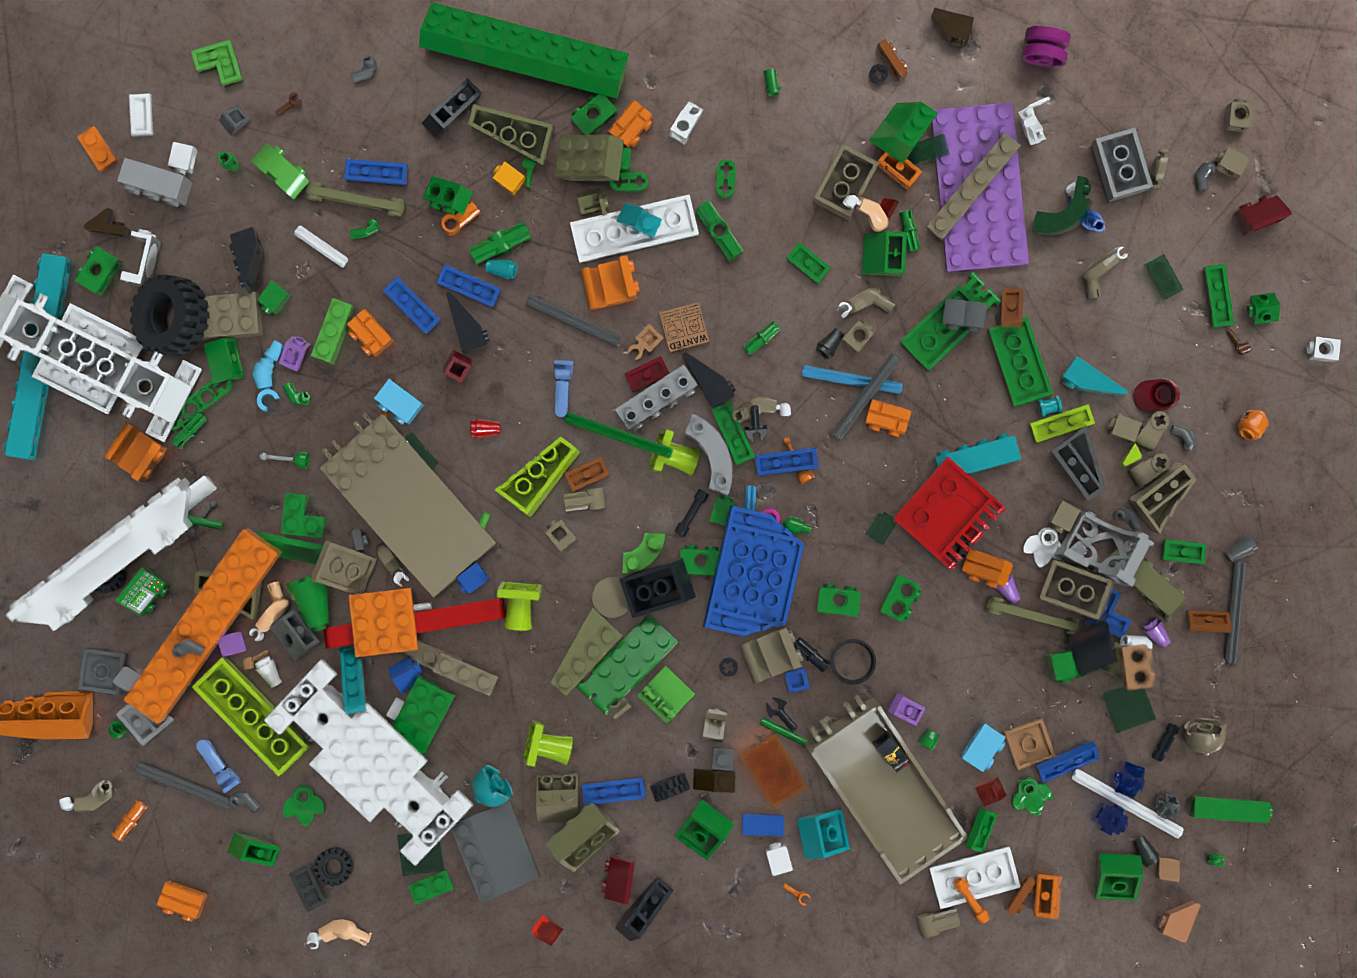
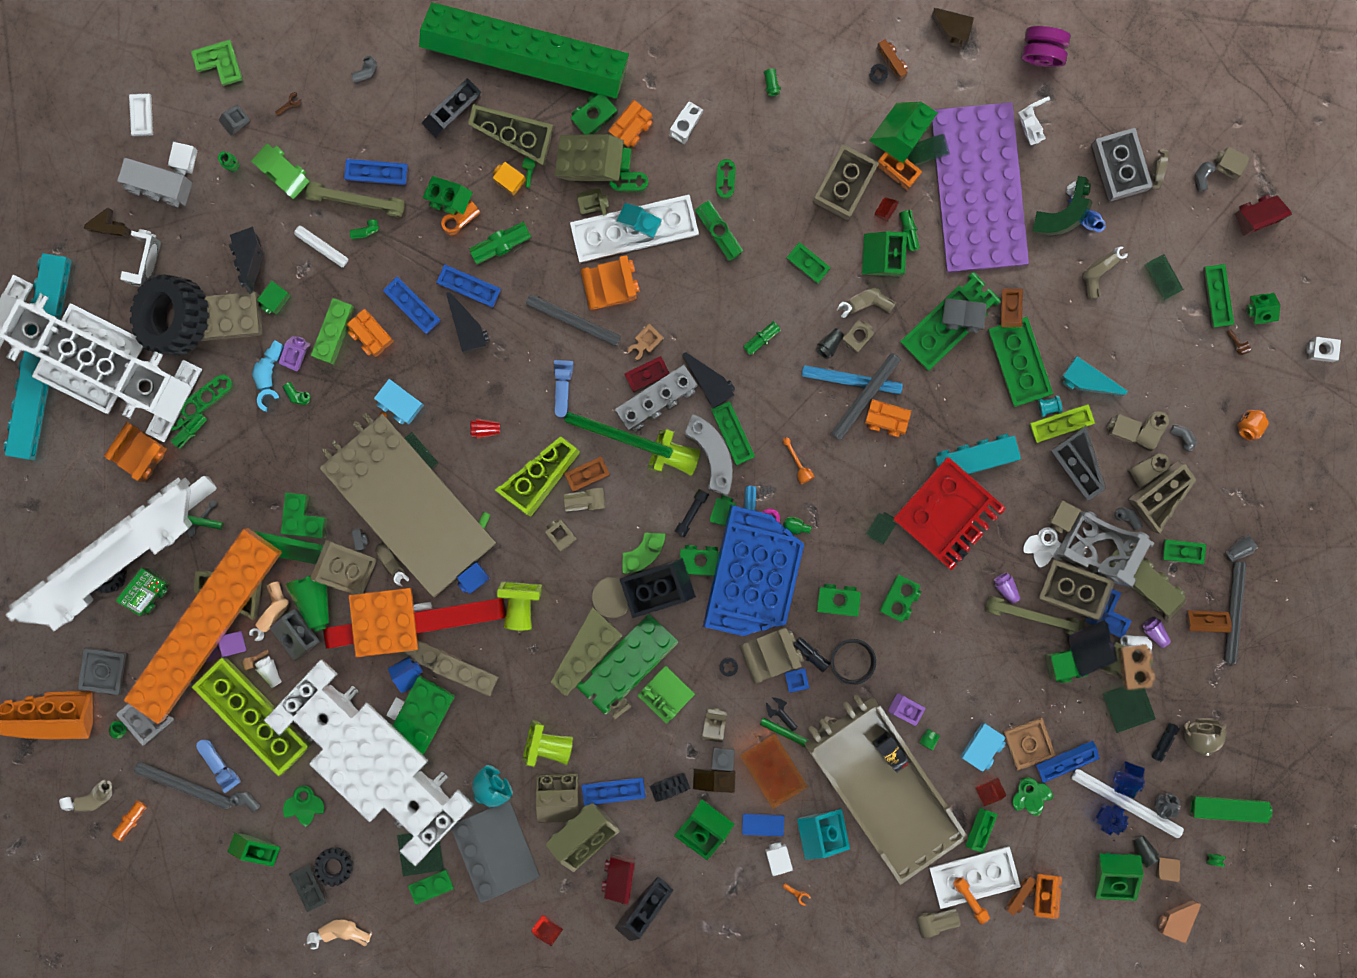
green brick [75,246,122,296] -> none
orange plate [77,126,118,172] -> none
light grey slope [113,667,141,693] -> none
orange brick [157,880,208,921] -> none
dark grey arm [172,639,205,658] -> none
green panel [204,338,244,383] -> none
hinge [259,452,309,469] -> none
teal tile [339,645,367,715] -> none
dark red brick [443,350,472,383] -> none
teal cone [486,259,517,280] -> none
medium nougat tile [659,302,709,353] -> none
dark tan arm [732,397,791,423] -> none
black bar [744,405,767,442] -> none
blue plate [755,447,820,476] -> none
light nougat arm [843,195,889,232] -> none
dark tan plate [926,133,1021,241] -> none
orange brick [962,549,1013,589] -> none
lime slope [1119,443,1143,467] -> none
dark red cap [1134,379,1180,412] -> none
dark tan brick [1225,99,1252,132] -> none

